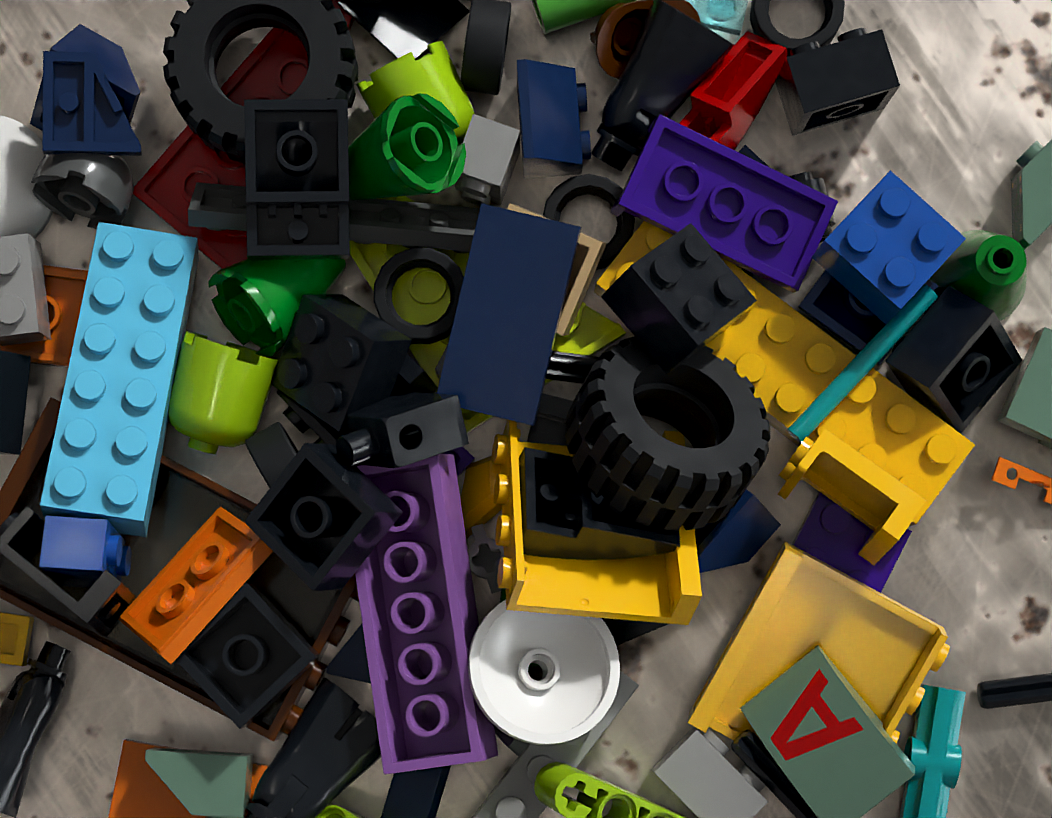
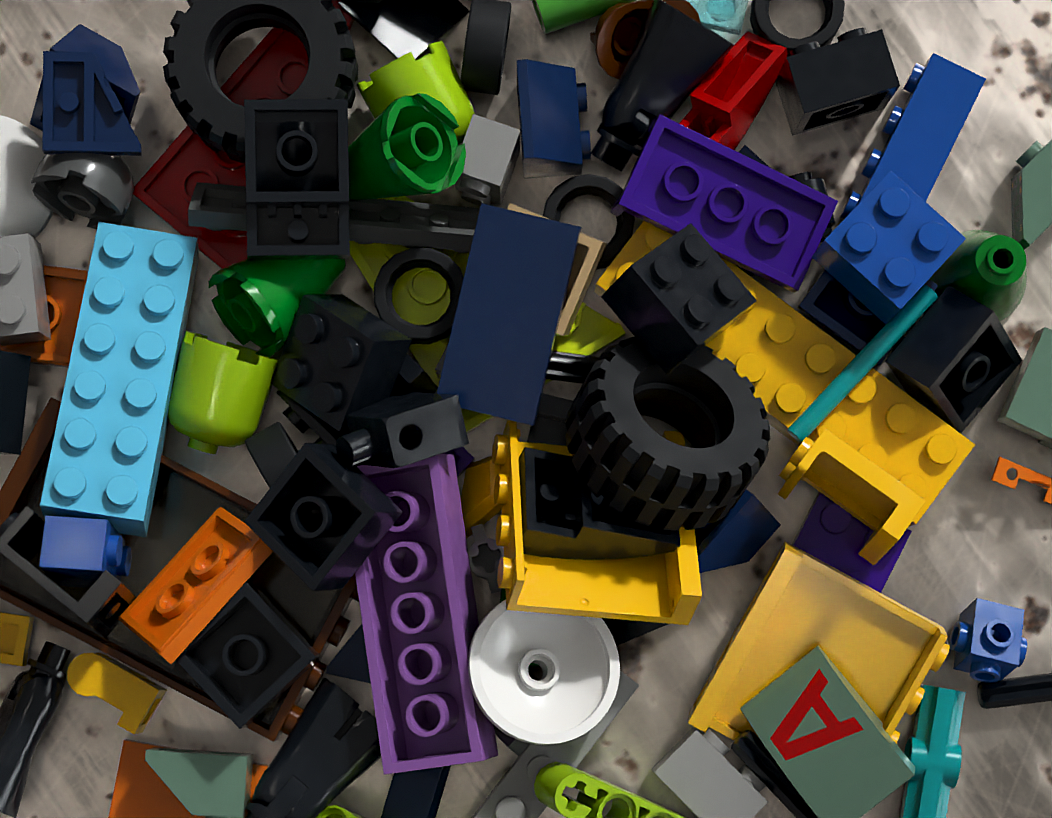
none -> yellow leg [67,653,167,734]
none -> blue brick [840,53,986,219]
none -> blue brick [950,598,1027,682]

